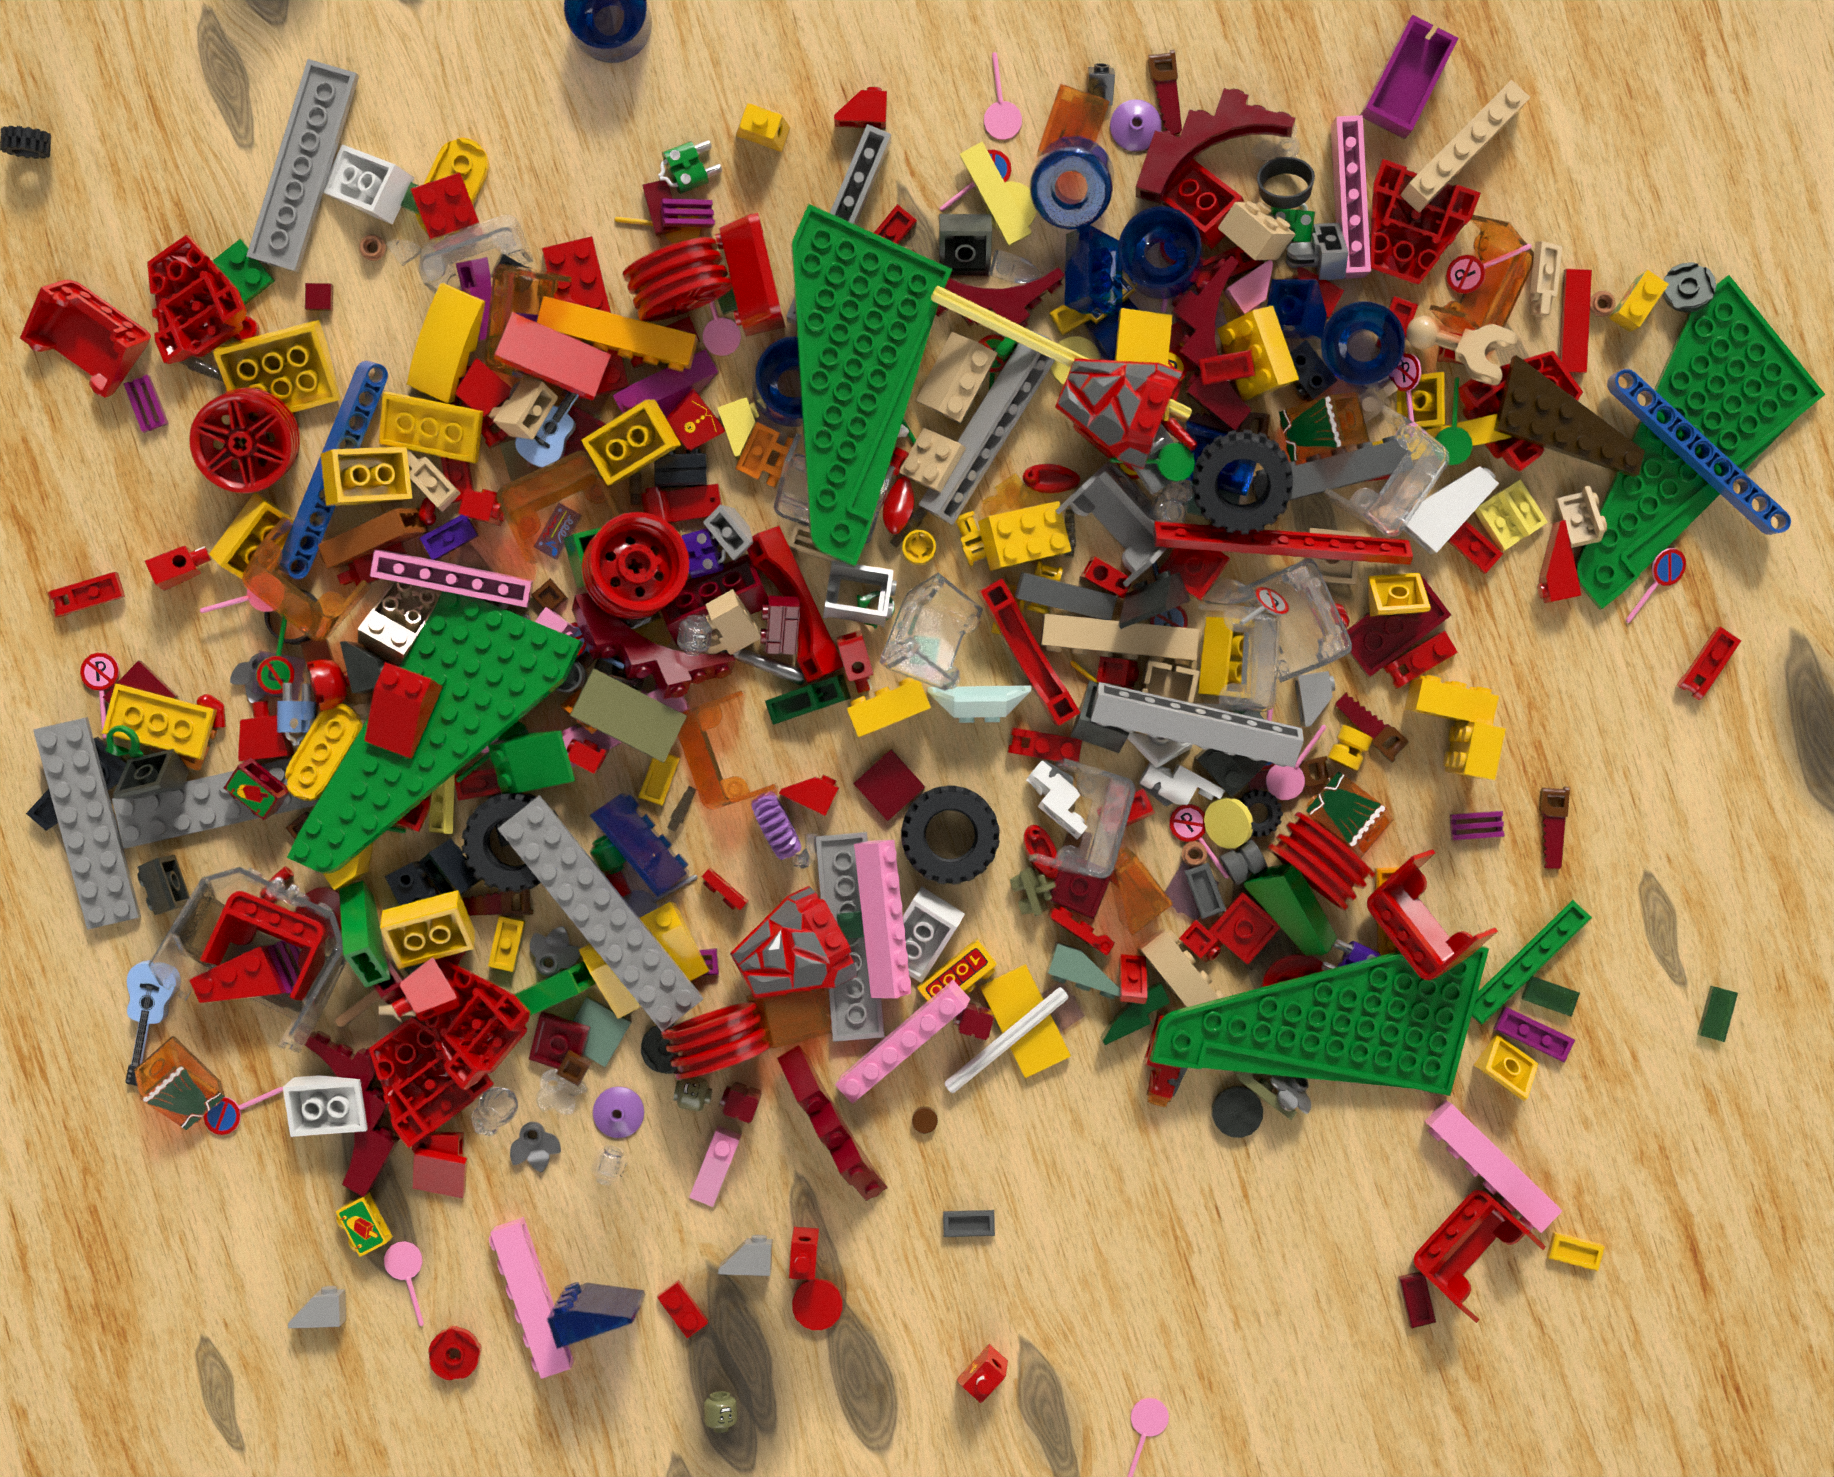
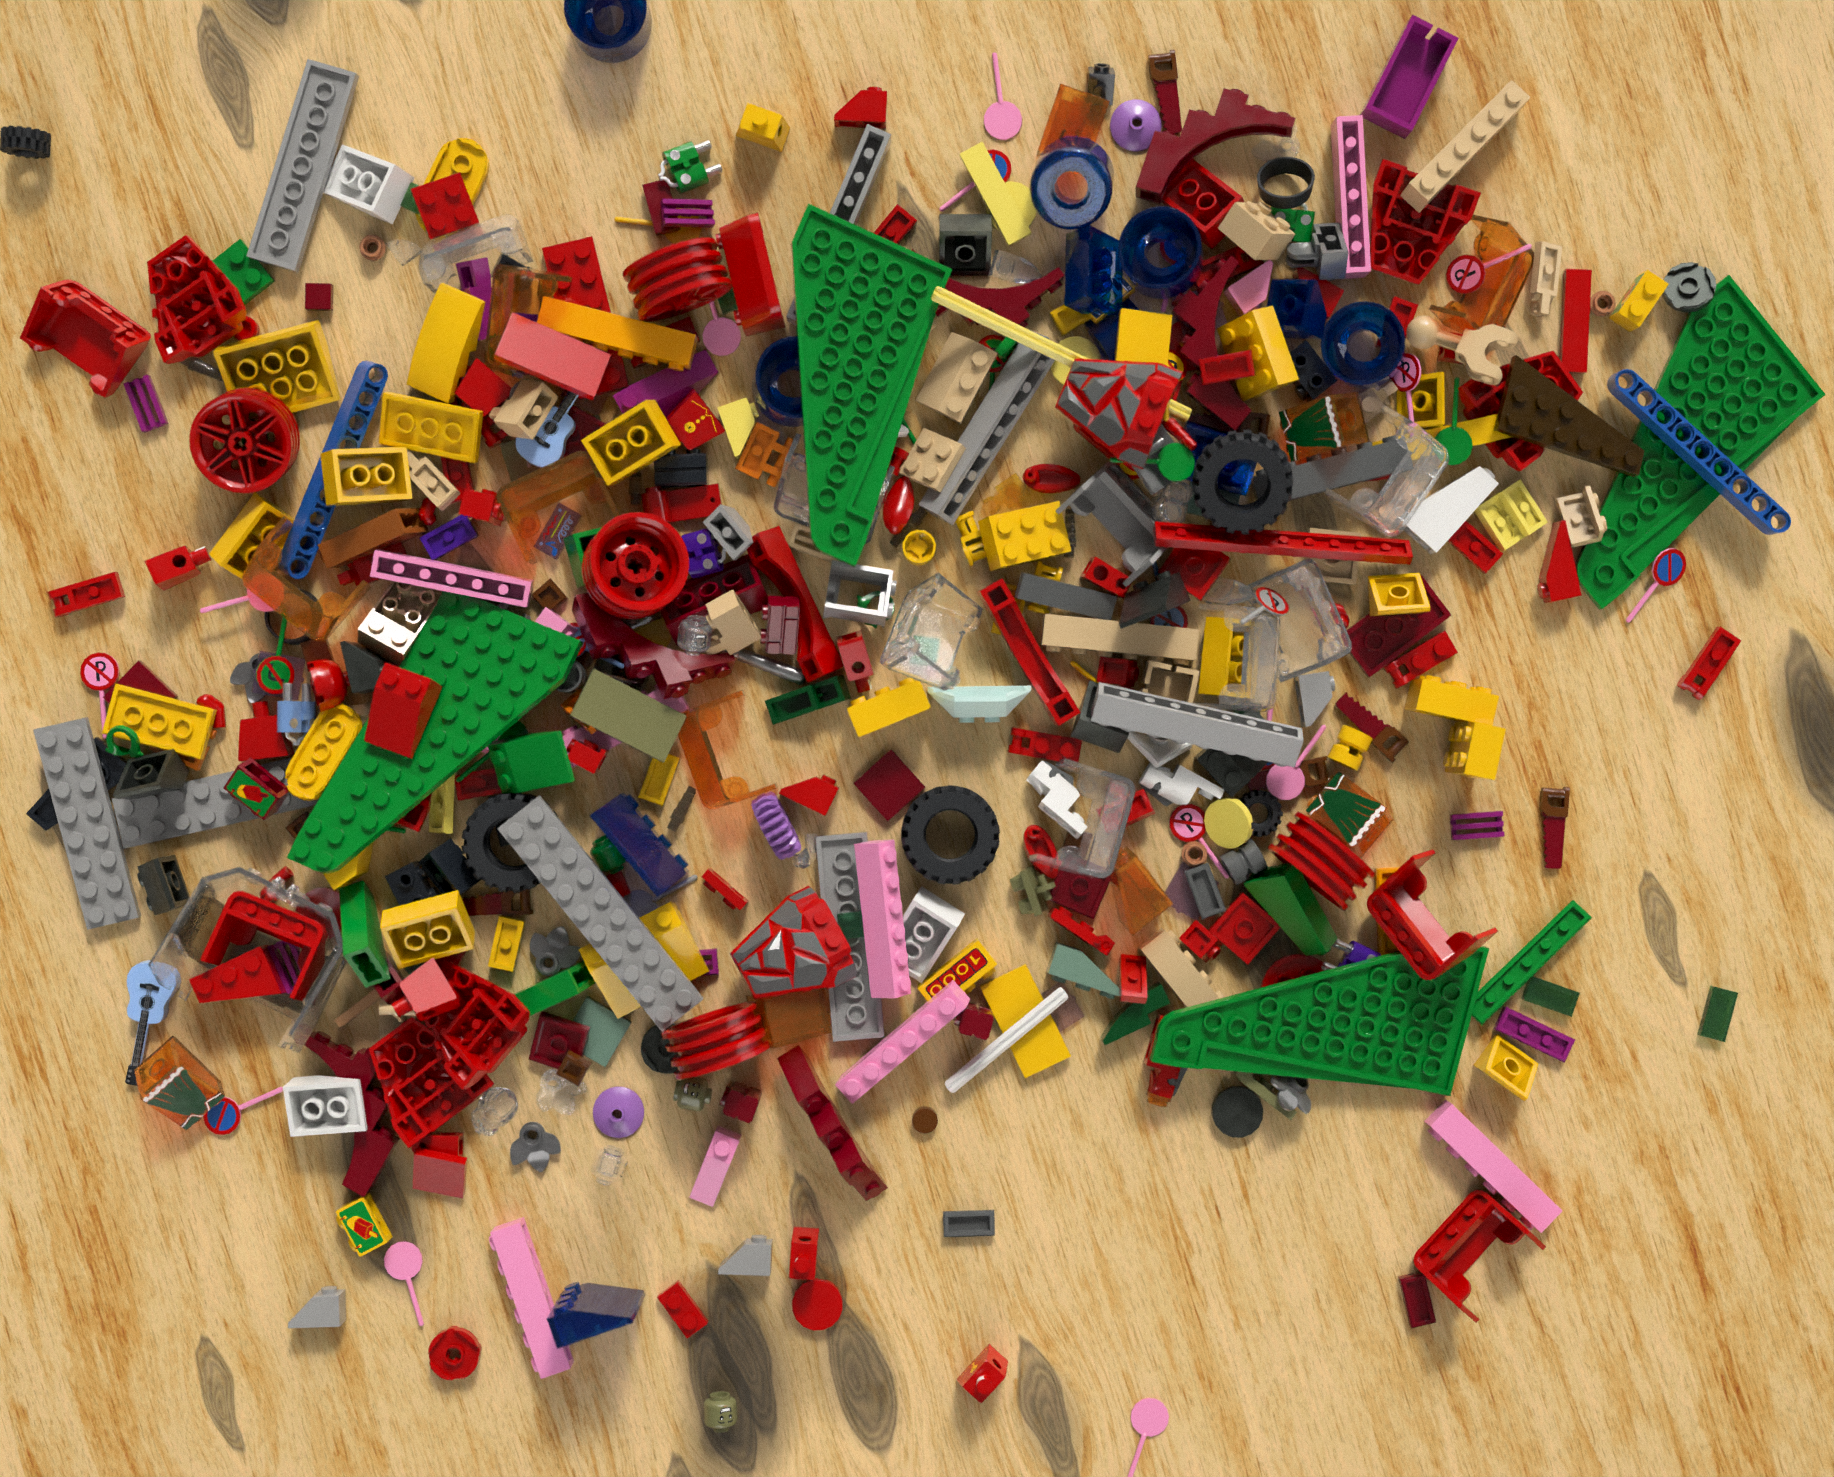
yellow tile [1546,1232,1605,1271] -> none

